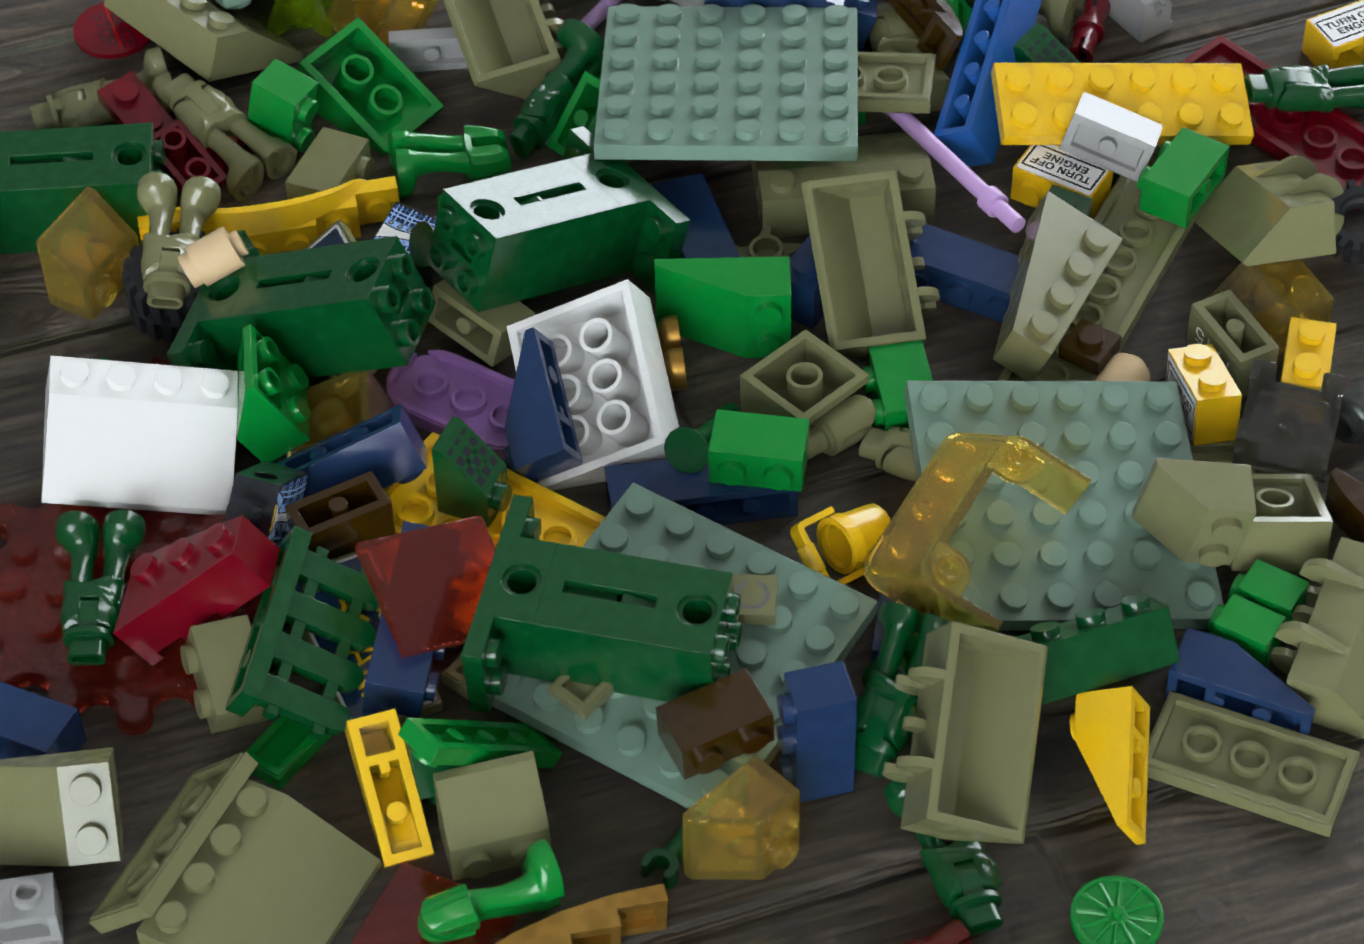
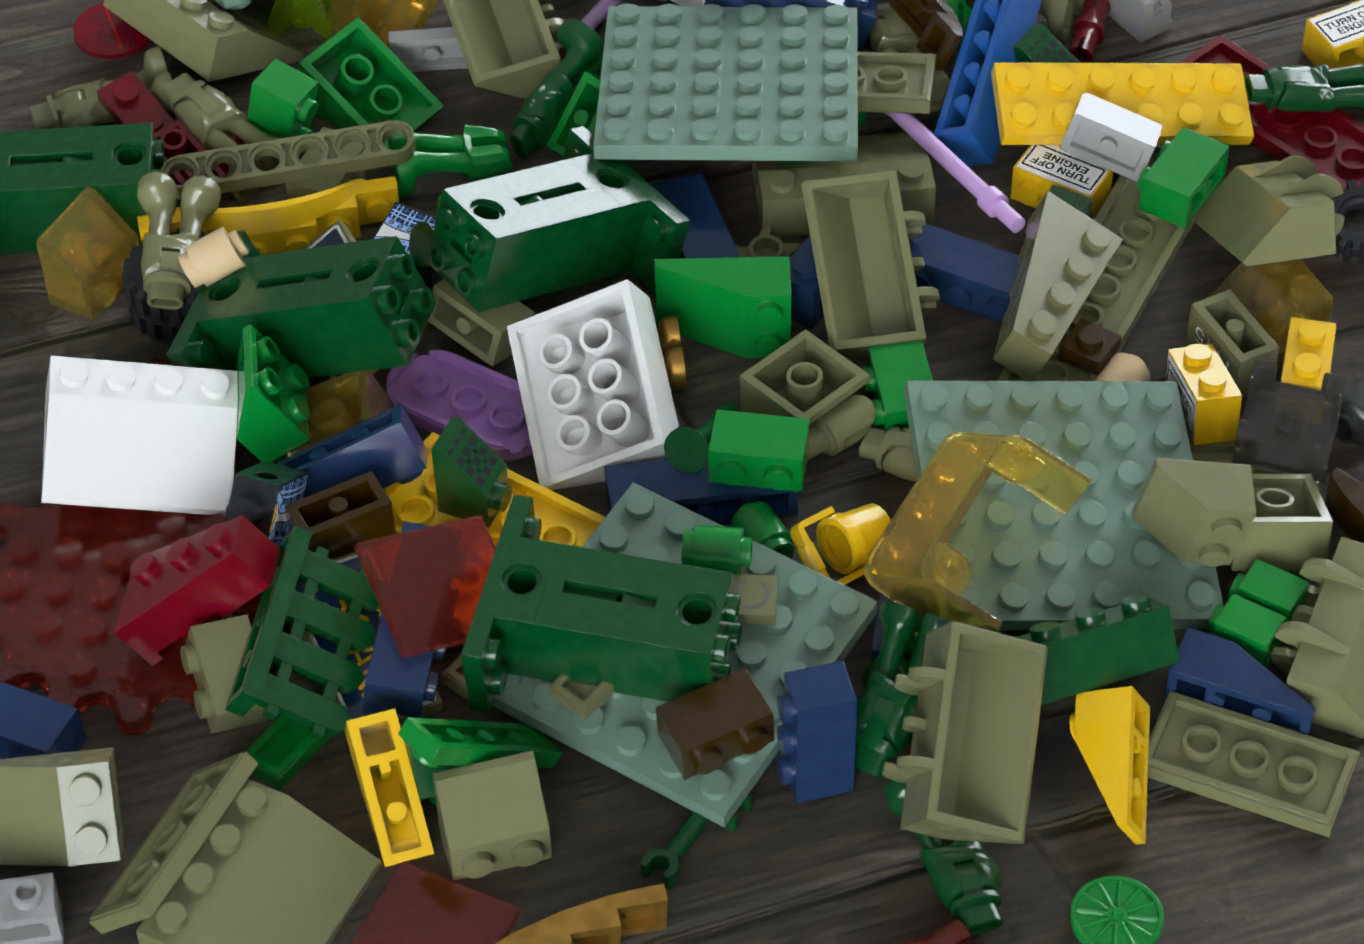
dark green piece [55,510,146,666] -> none
green piece [417,838,565,943] -> none
dark blue slope [504,327,583,483] -> none
clear yellow slope [682,756,800,880] -> none
none -> olive beam [161,120,415,199]
none -> green brick [681,525,753,574]
none -> green brick [730,502,795,559]

